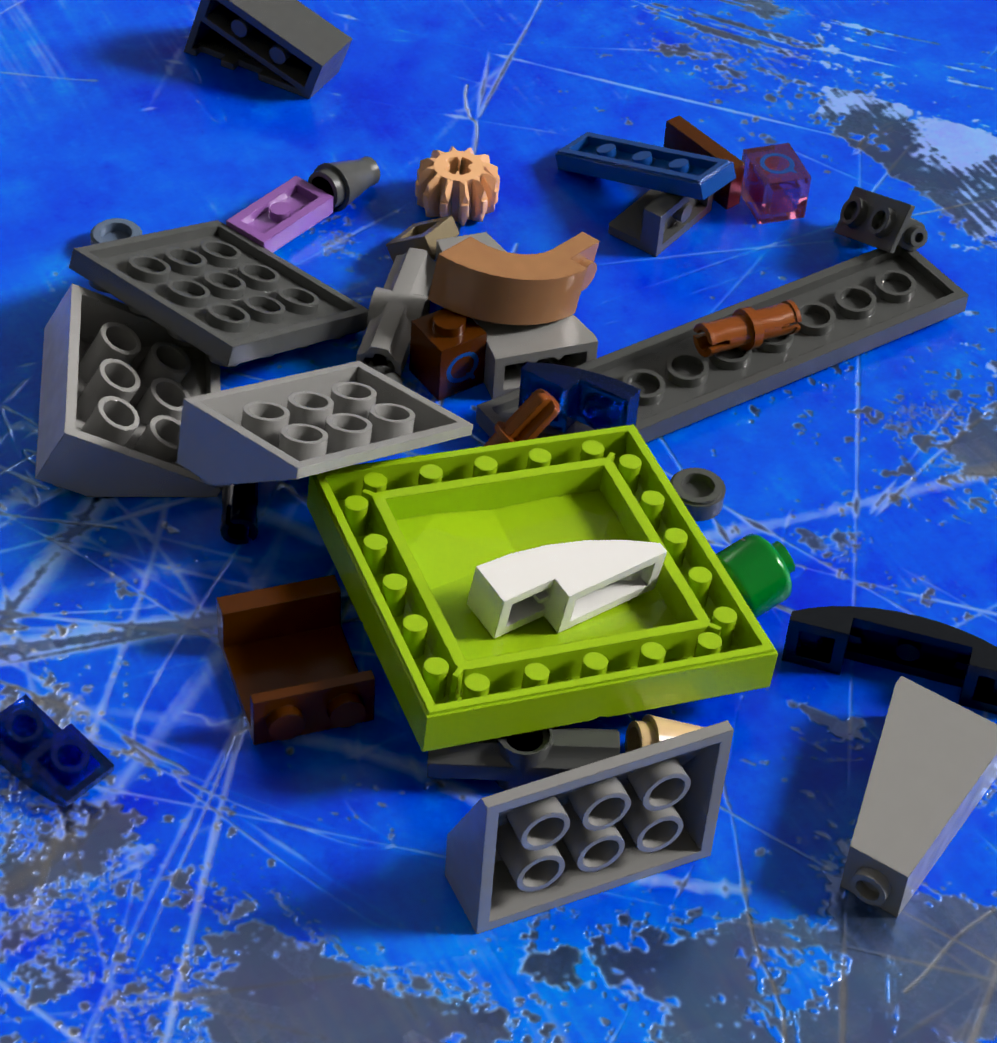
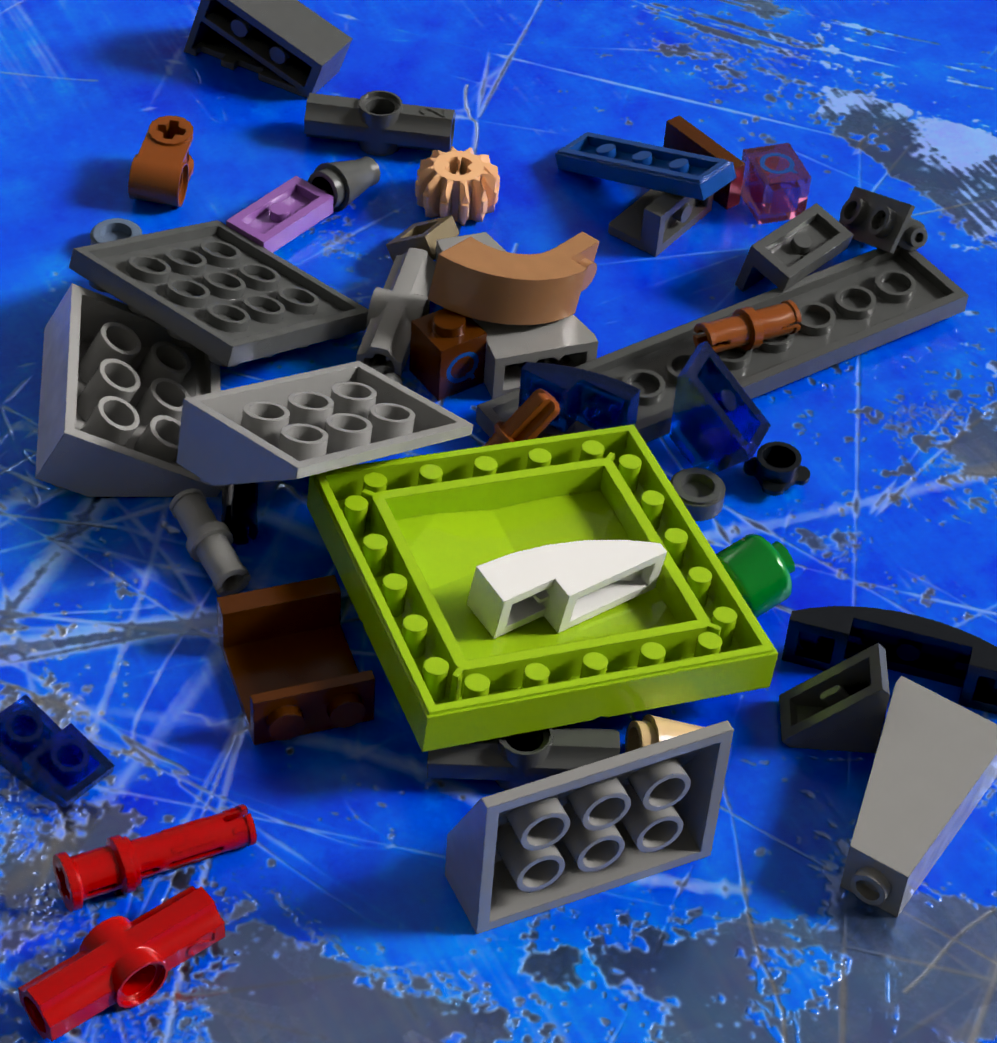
none -> red piece [18,886,225,1041]
none -> red pin [52,804,257,912]
none -> dark orange piece [128,116,194,207]
none -> light grey pin [169,488,251,596]
none -> dark grey piece [304,91,456,156]
none -> clear blue slope [669,341,771,473]
none -> dark grey panel [735,203,854,292]
none -> black plate [743,442,810,496]
none -> dark grey slope [779,643,890,753]

